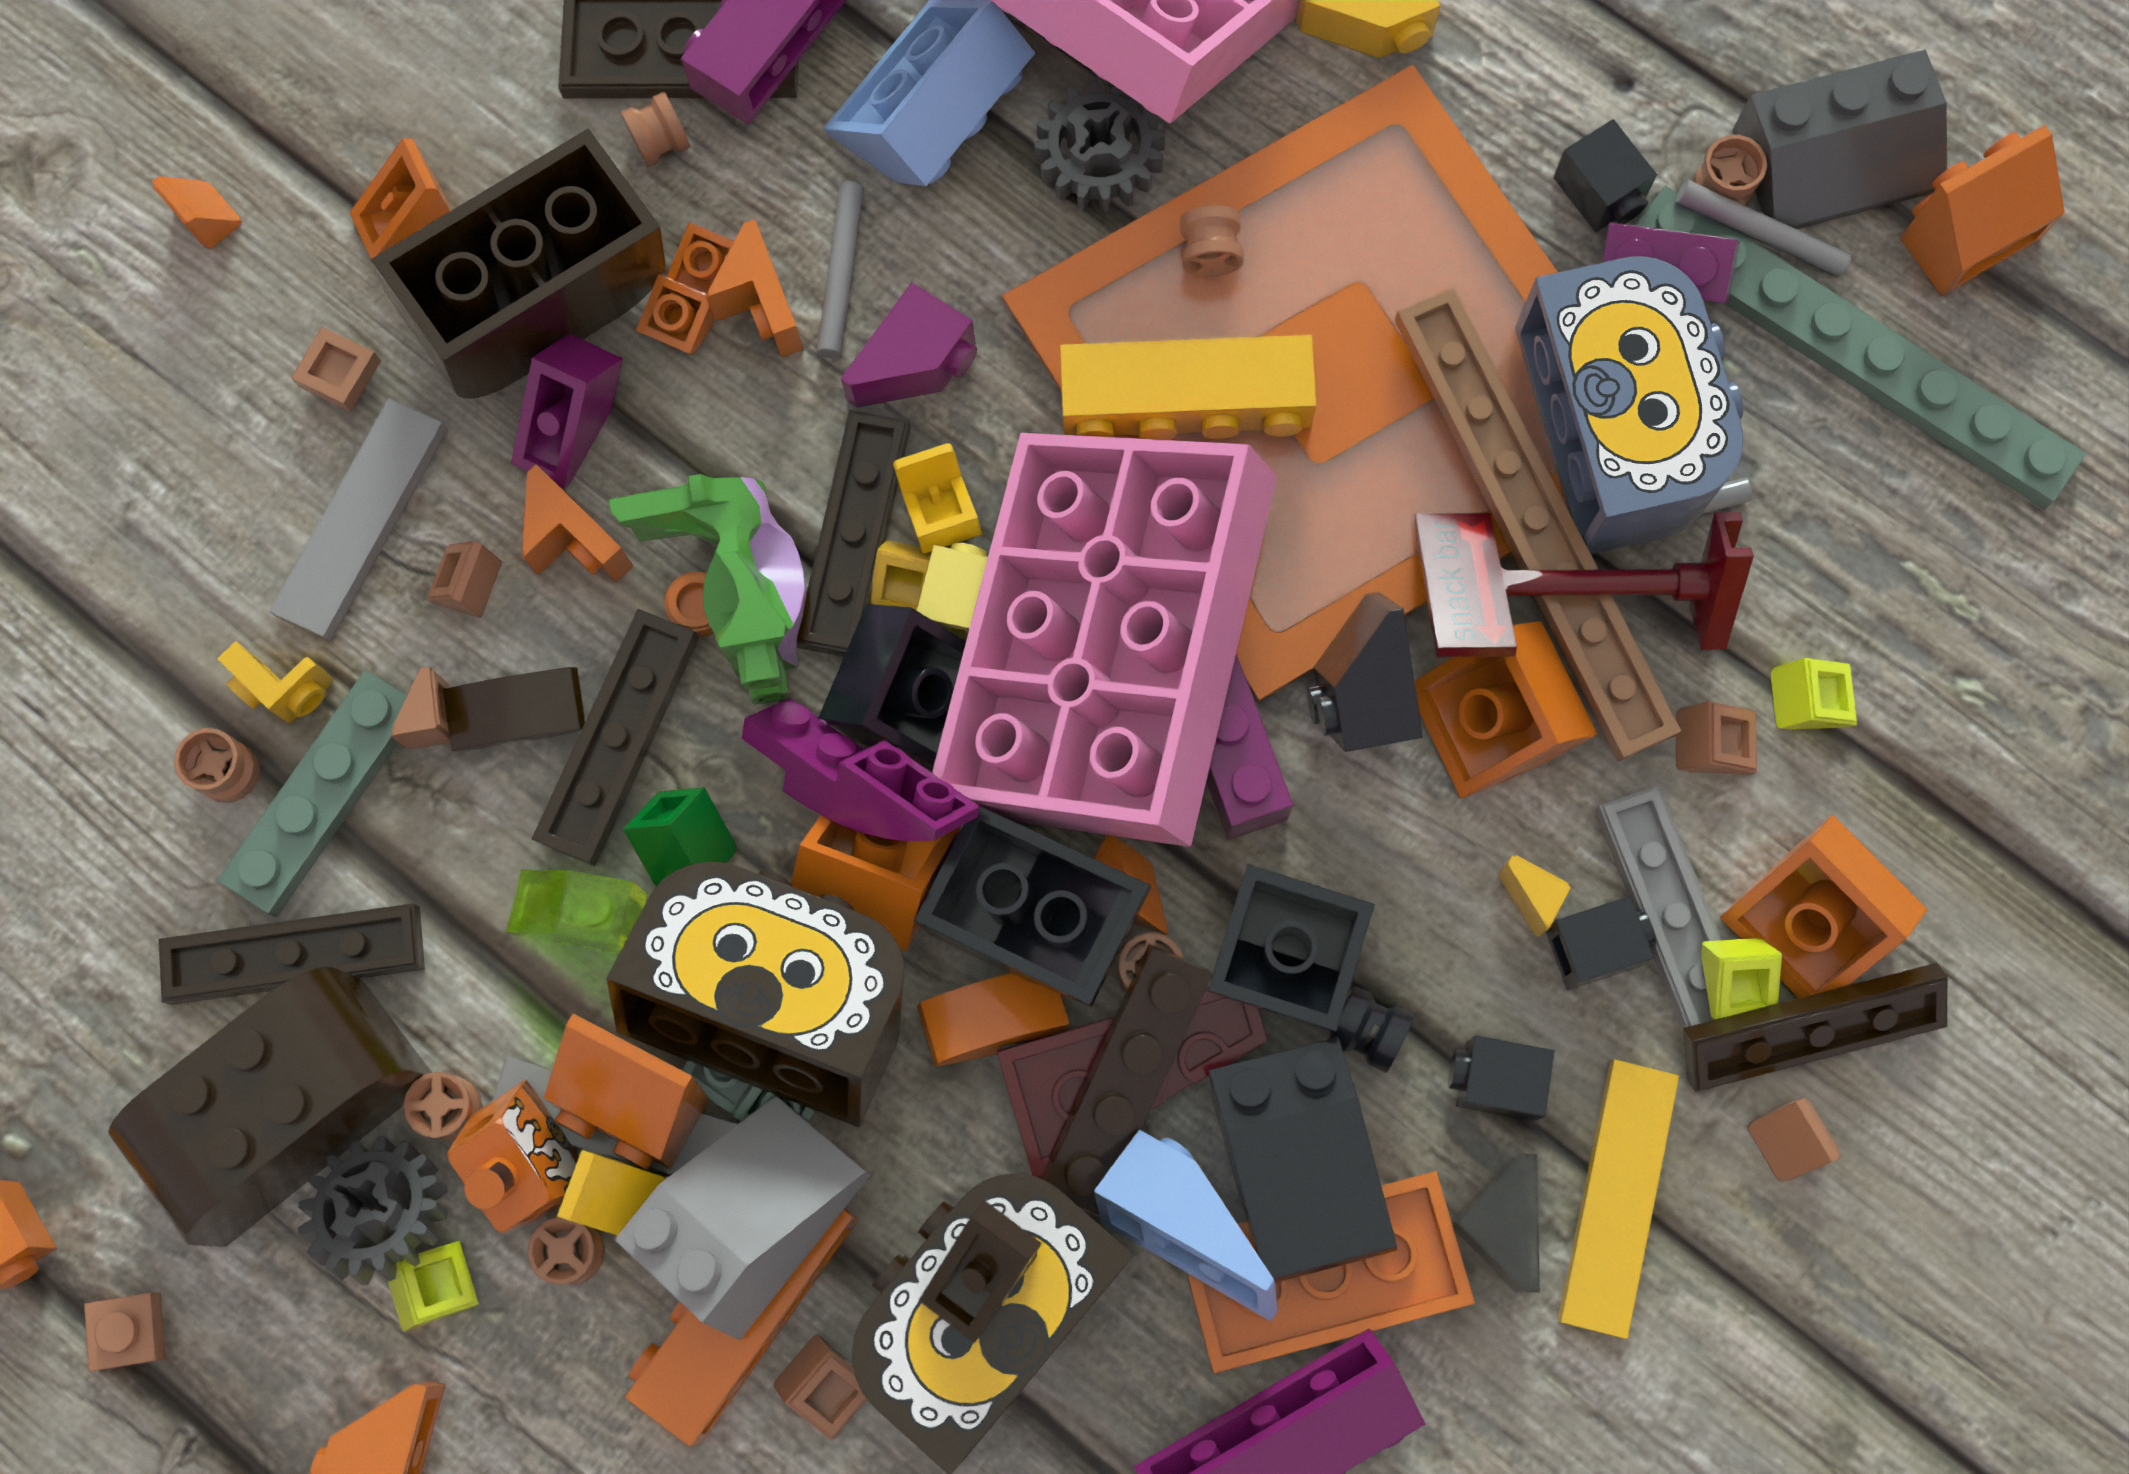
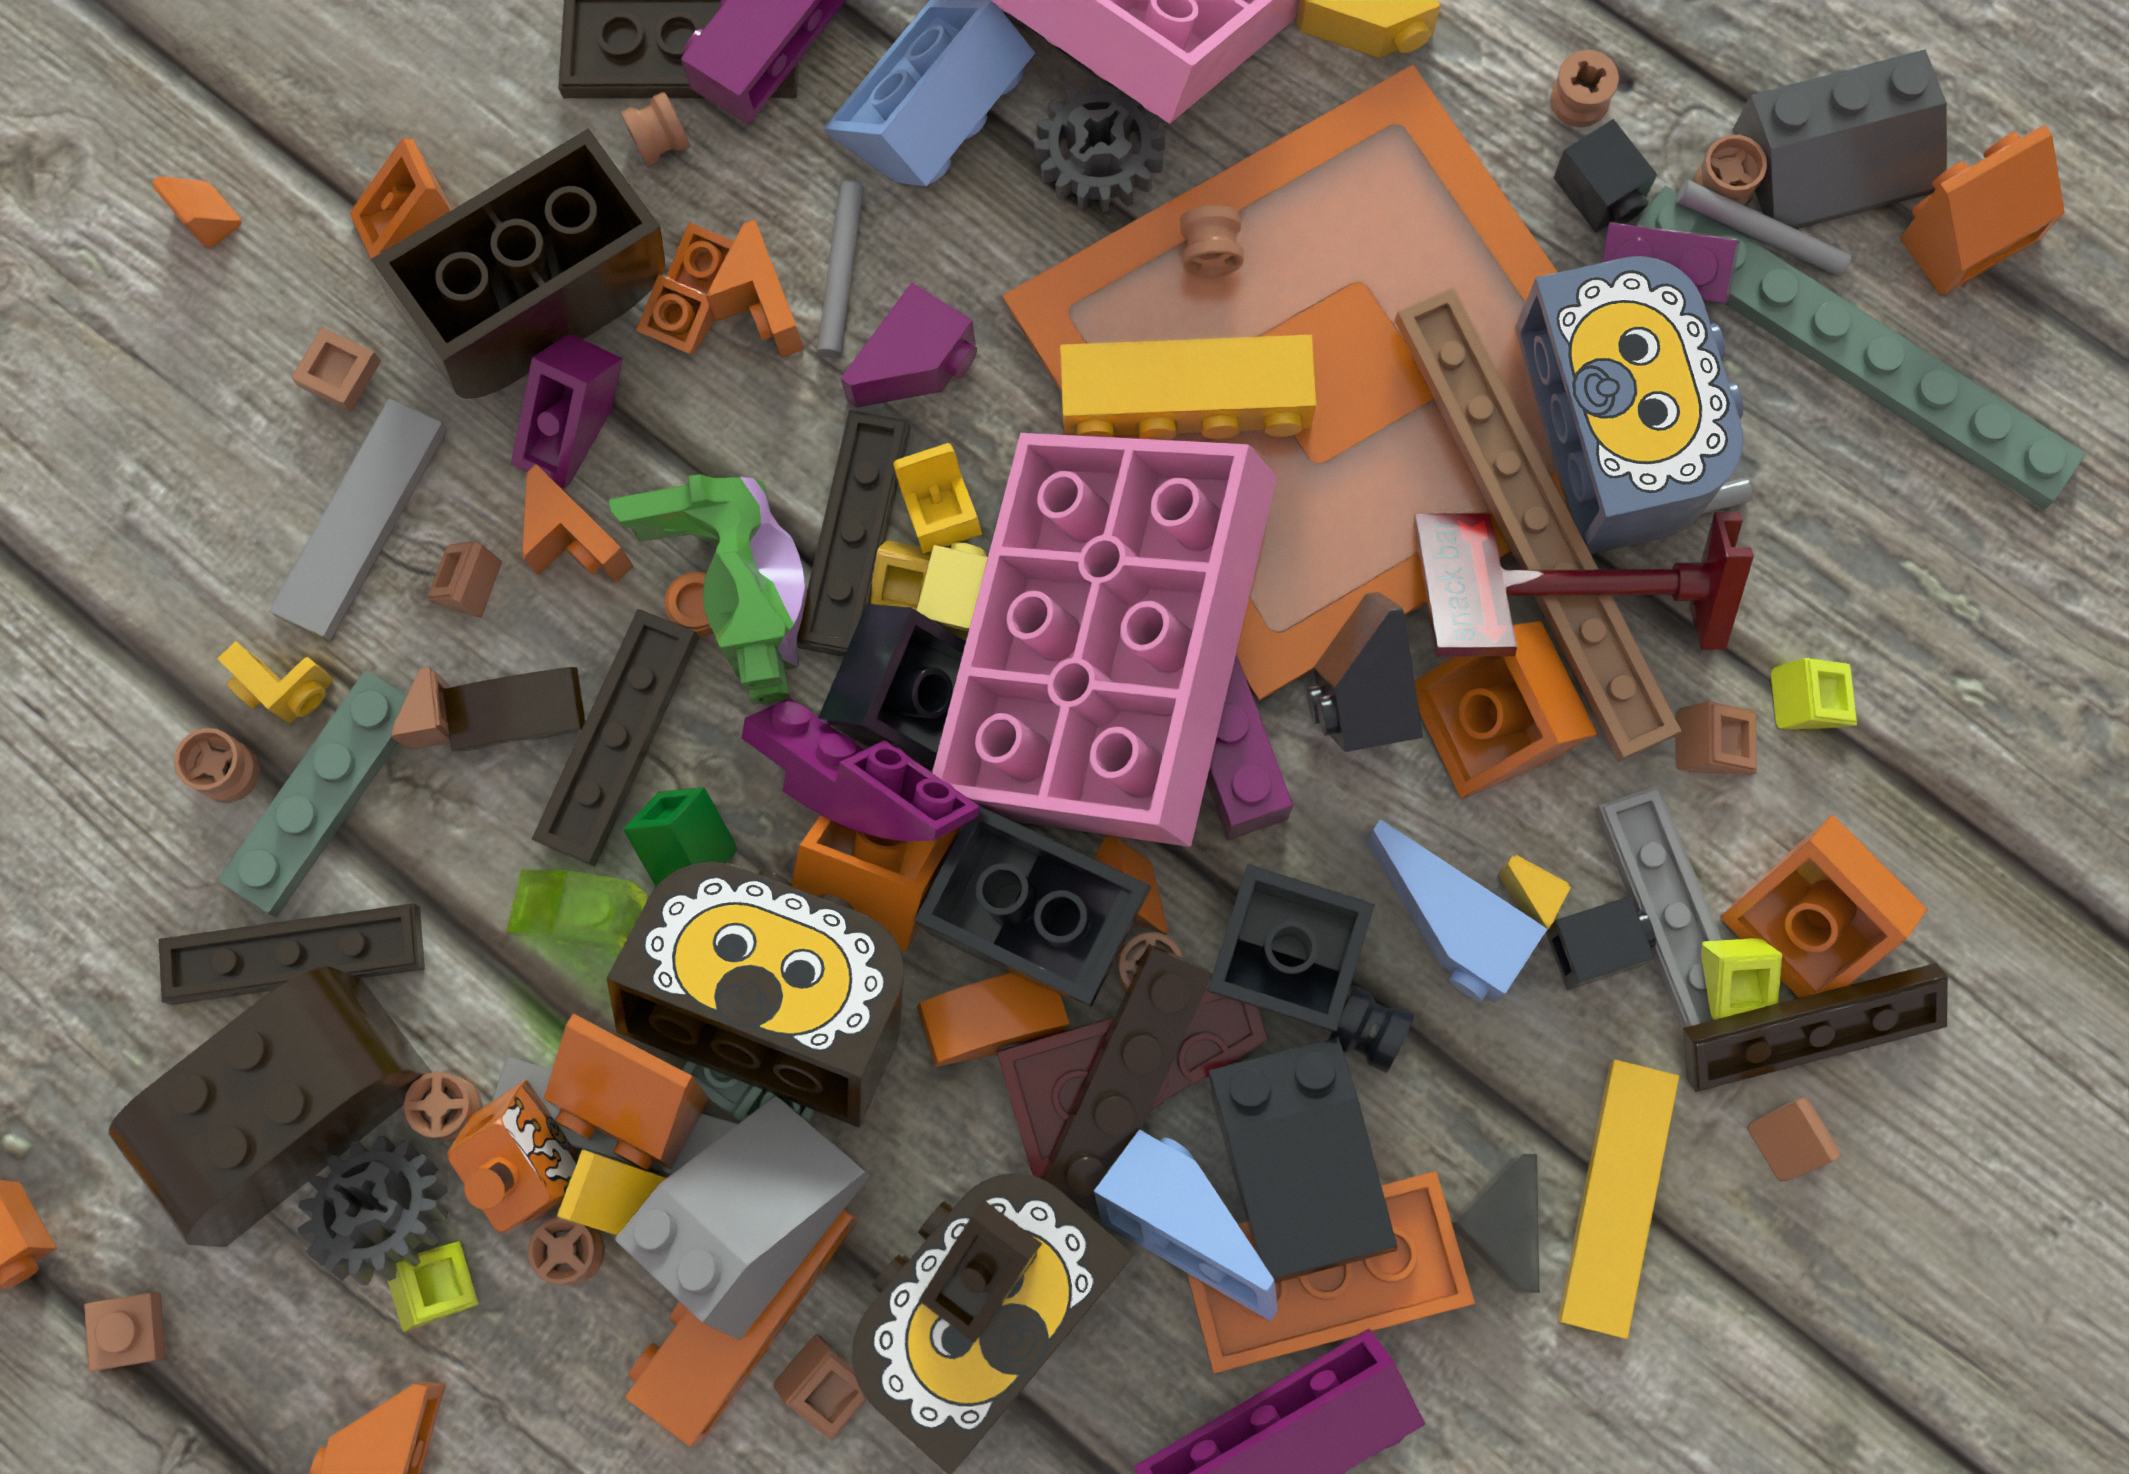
black brick [1448,1035,1555,1121] -> none
none -> light blue slope [1367,819,1547,1002]
none -> nougat wheel [1550,50,1619,127]

